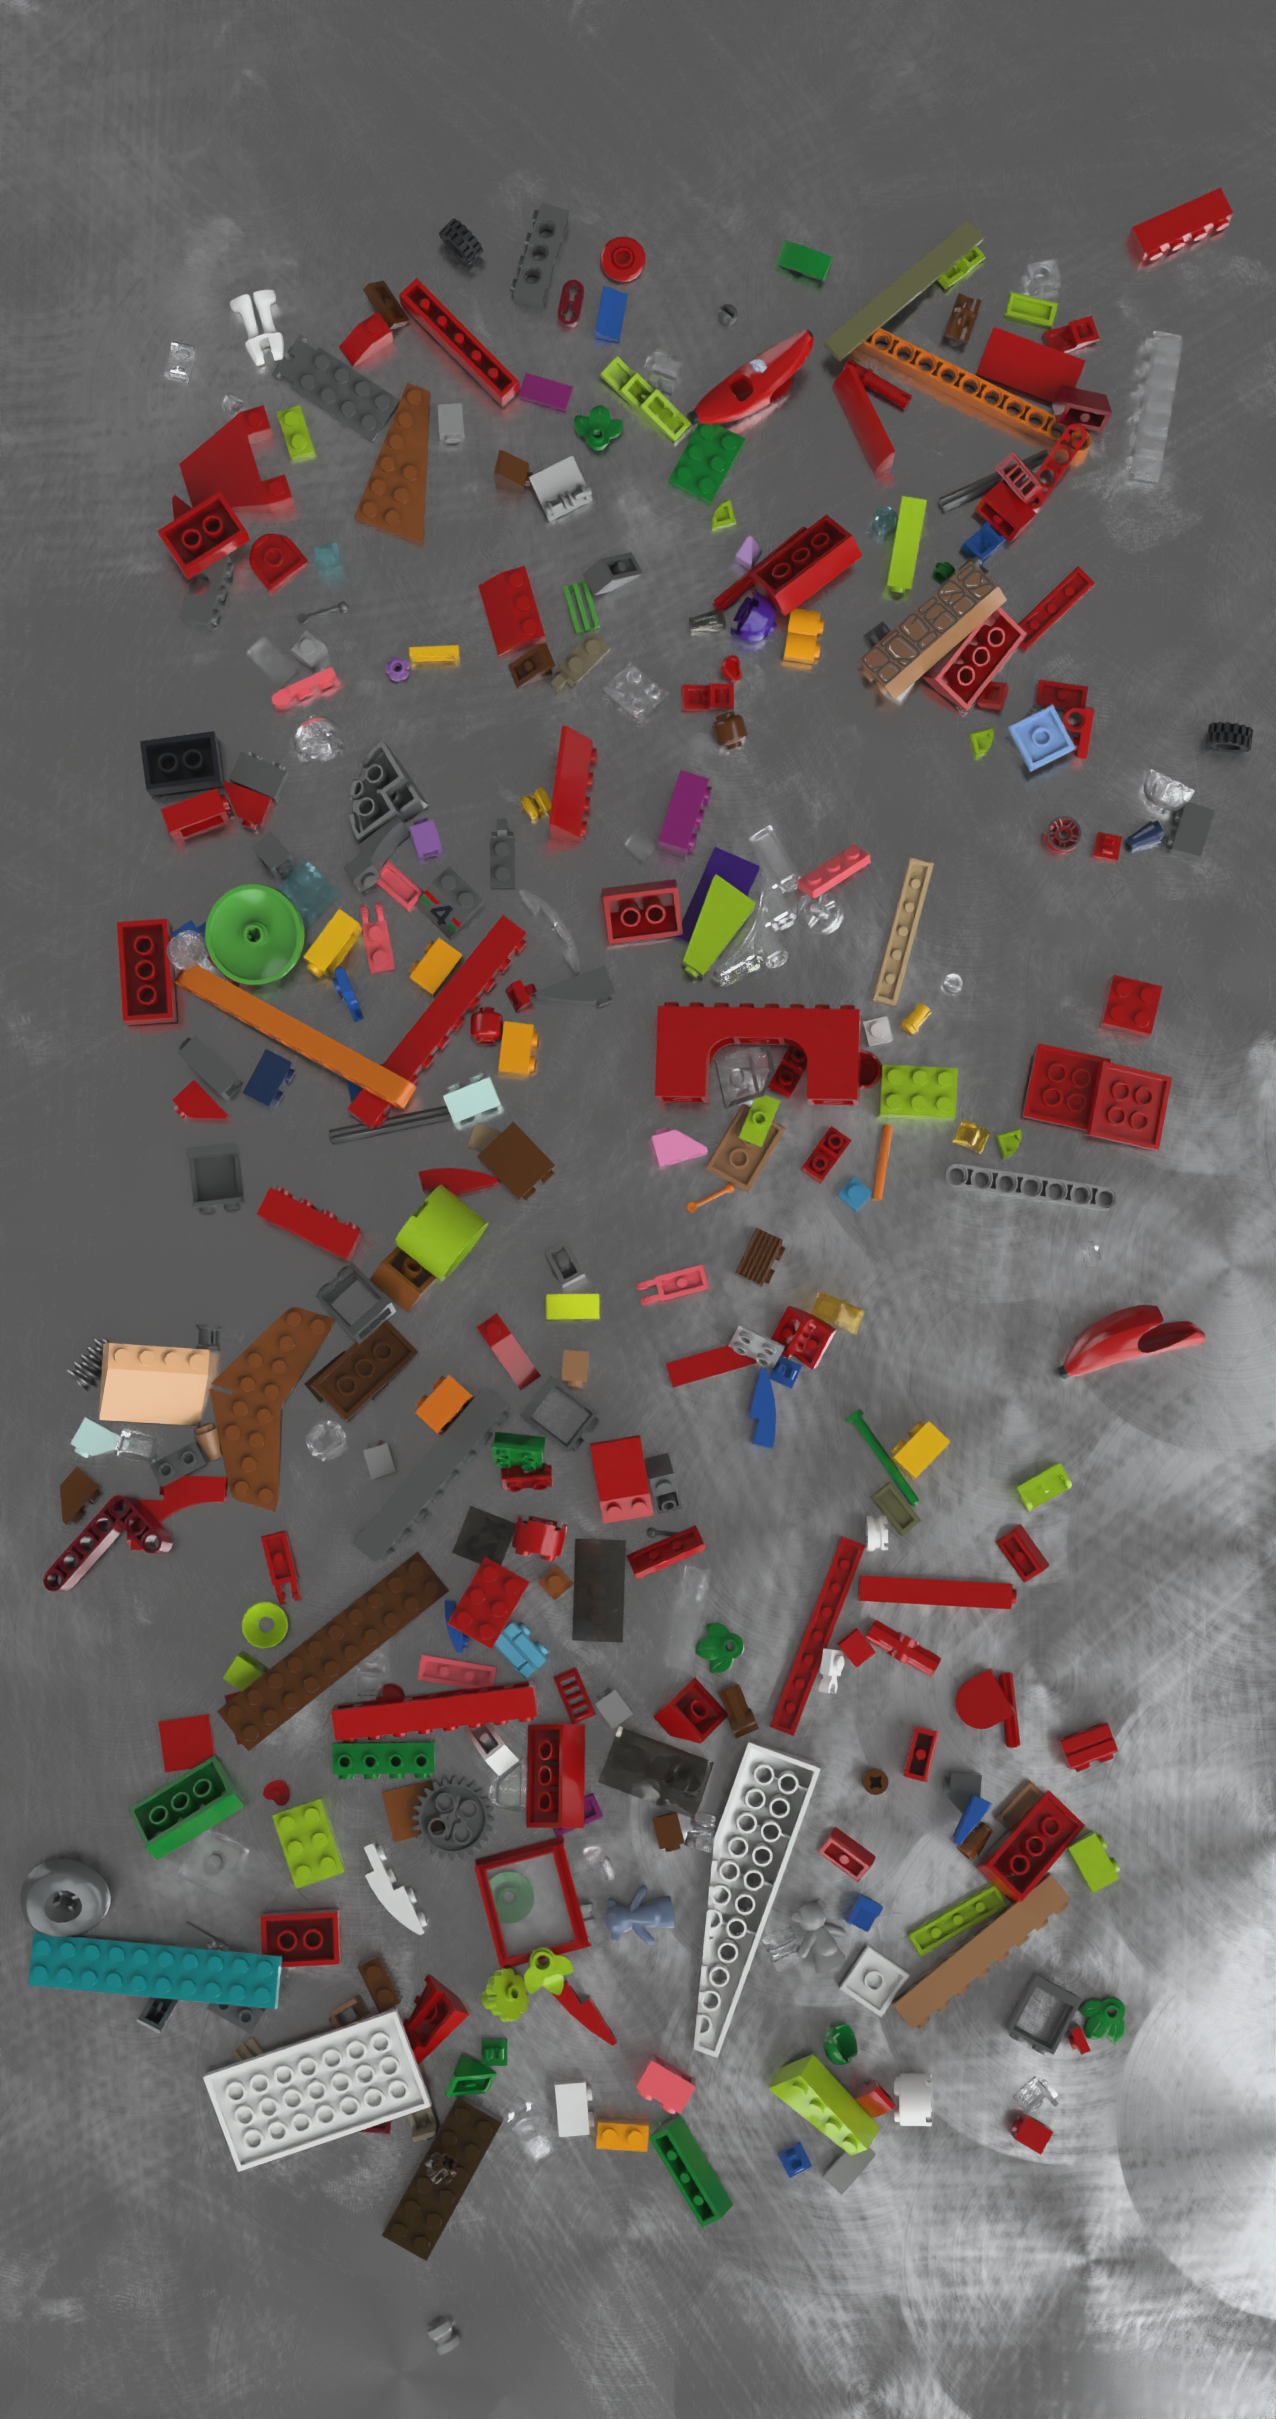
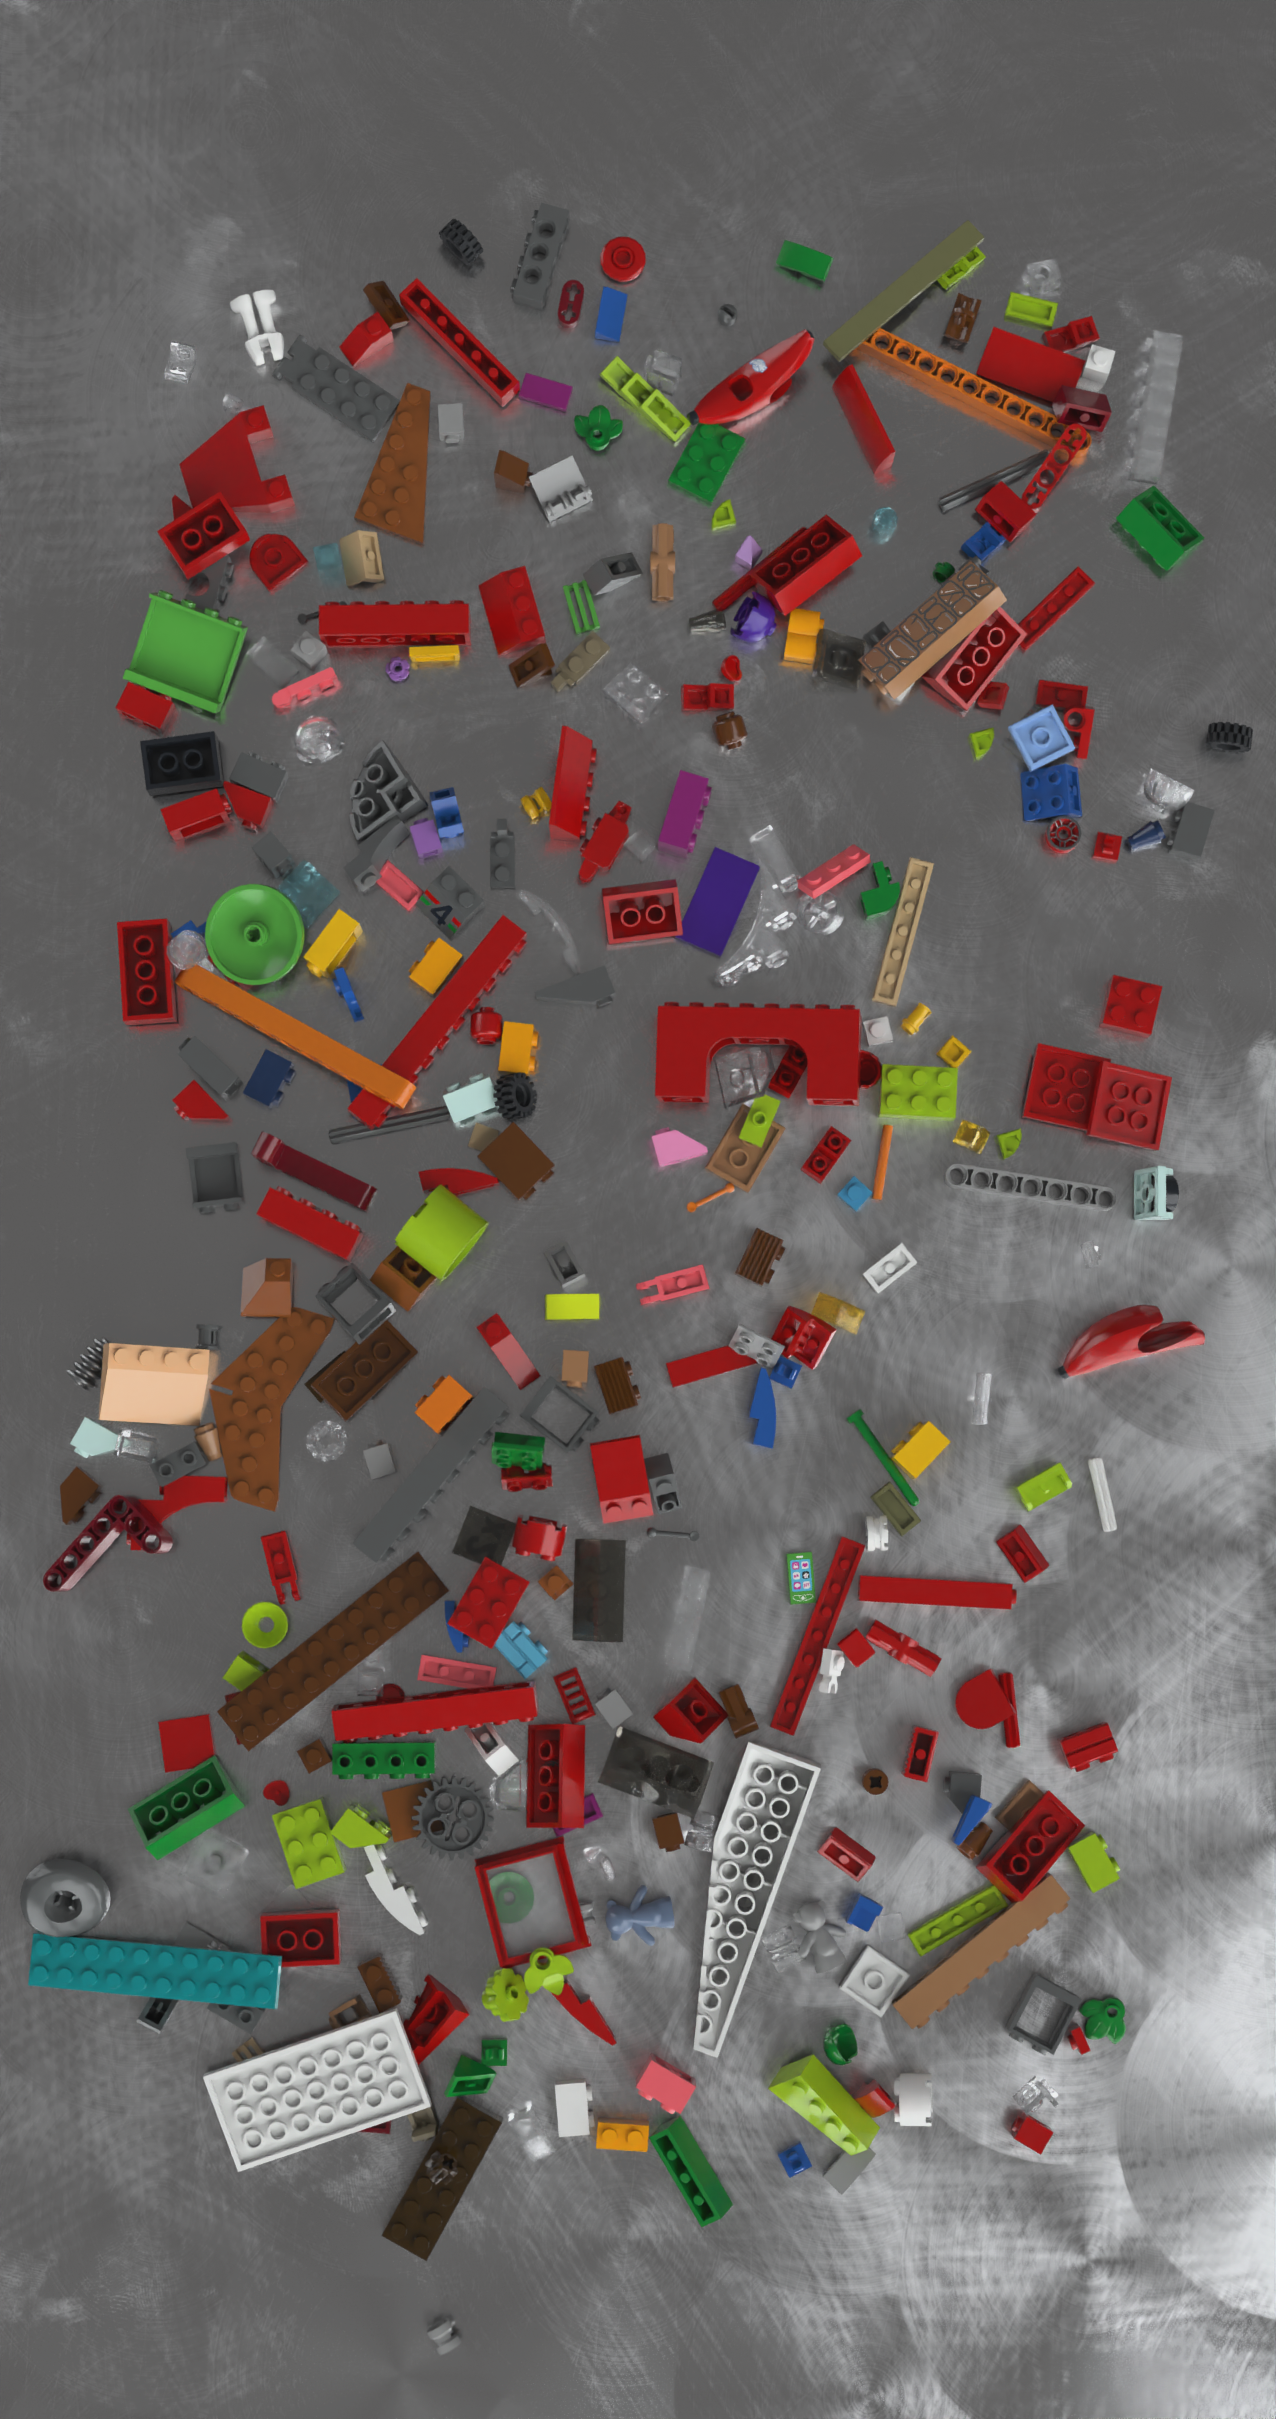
lime plate [277,405,315,460] -> none
coral hinge [360,901,395,974] -> none
red tile [505,979,537,1012] -> none
red plate [626,1525,706,1579] -> none
lime slope [683,874,756,979] -> none
green plate [694,1623,744,1674] -> none
red pin [842,358,913,410] -> none
lime slope [886,496,927,593] -> none
clear hinge [943,973,963,994] -> none
red slope [995,451,1046,505] -> none
red brick [1129,188,1234,262] -> none
none -> red brick [115,681,176,734]
none -> bright green panel [123,590,248,713]
none -> dark orange slope [240,1258,294,1317]
none -> dark red beam [251,1131,377,1212]
none -> reddish brown brick [297,1737,332,1774]
none -> red brick [319,600,471,647]
none -> lime slope [330,1804,392,1848]
none -> tan panel [339,530,384,587]
none -> blue brick [429,787,464,838]
none -> black tyre [493,1072,537,1120]
none -> red hinge [578,801,632,883]
none -> reddish brown brick [594,1357,641,1415]
none -> medium nougat piece [650,523,675,602]
none -> tile [786,1552,816,1605]
none -> clear smoke tile [812,628,866,690]
none -> green brick [859,861,900,920]
none -> white plate [862,1243,918,1294]
none -> yellow tile [936,1035,971,1068]
none -> clear pin [971,1373,992,1425]
none -> blue bracket [1020,764,1082,821]
none -> white brick [1082,344,1116,383]
none -> white axle [1088,1457,1117,1532]
none -> green slope [1116,485,1204,571]
none -> light aqua piece [1134,1166,1179,1221]

